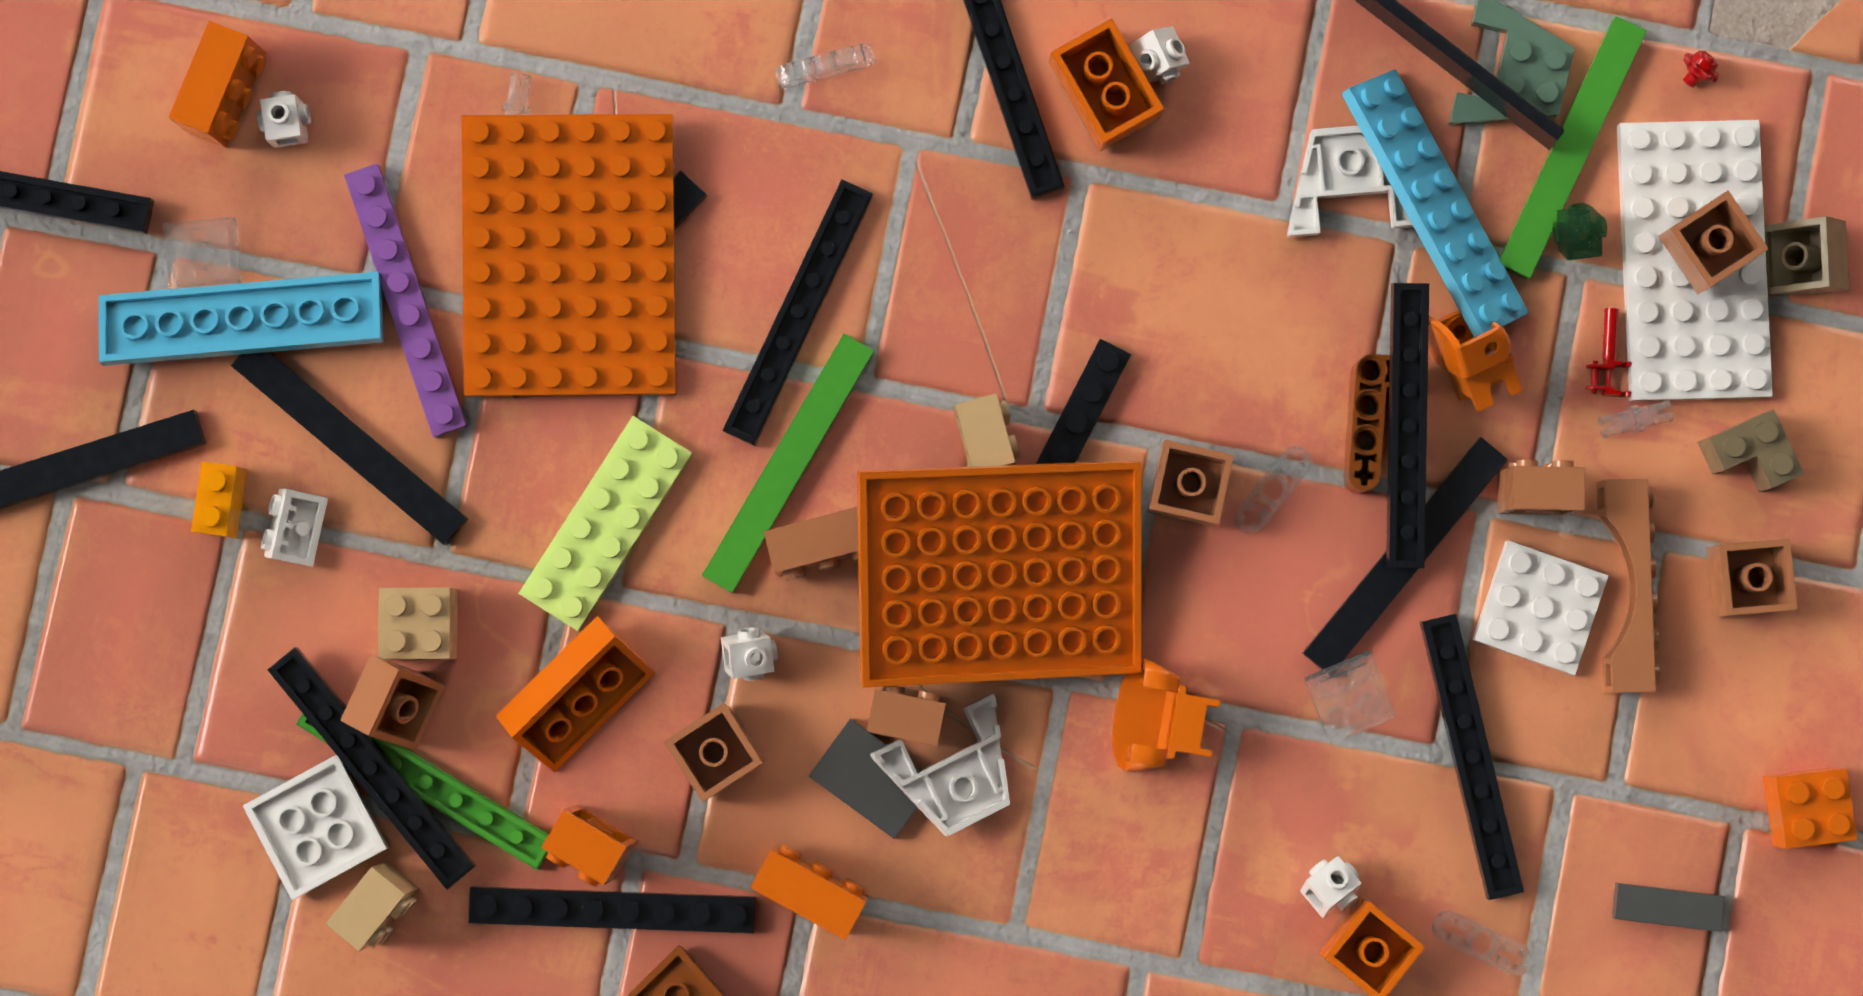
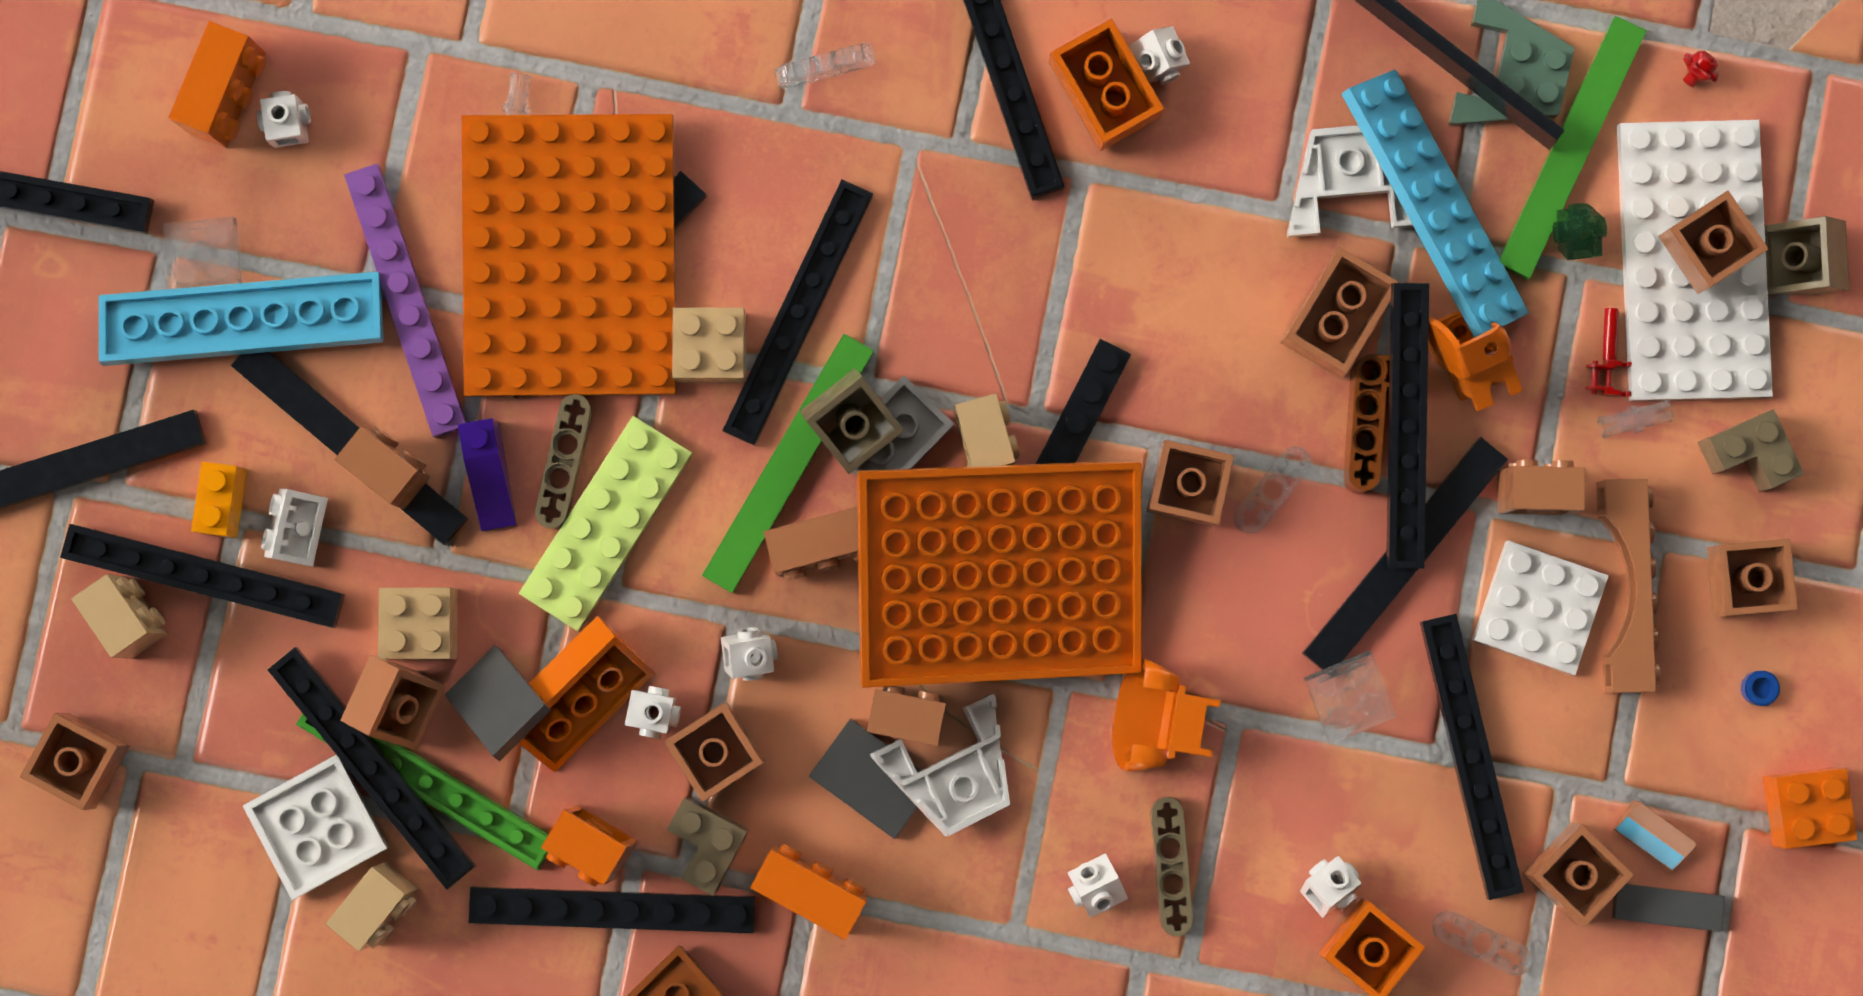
none -> nougat brick [20,713,130,810]
none -> black plate [60,524,345,628]
none -> tan brick [71,574,168,659]
none -> nougat brick [334,426,430,510]
none -> dark grey tile [445,645,551,761]
none -> dark purple slope [457,418,517,531]
none -> dark tan beam [535,394,593,529]
none -> white brick [625,686,681,739]
none -> dark tan brick [667,796,749,896]
none -> tan brick [672,308,747,383]
none -> dark tan slope [800,368,904,474]
none -> light grey plate [852,376,954,477]
none -> white brick [1067,853,1128,918]
none -> dark tan beam [1150,797,1193,937]
none -> nougat brick [1280,247,1400,379]
none -> nougat brick [1523,822,1634,927]
none -> slope [1613,800,1697,871]
none -> blue tile [1741,671,1780,706]

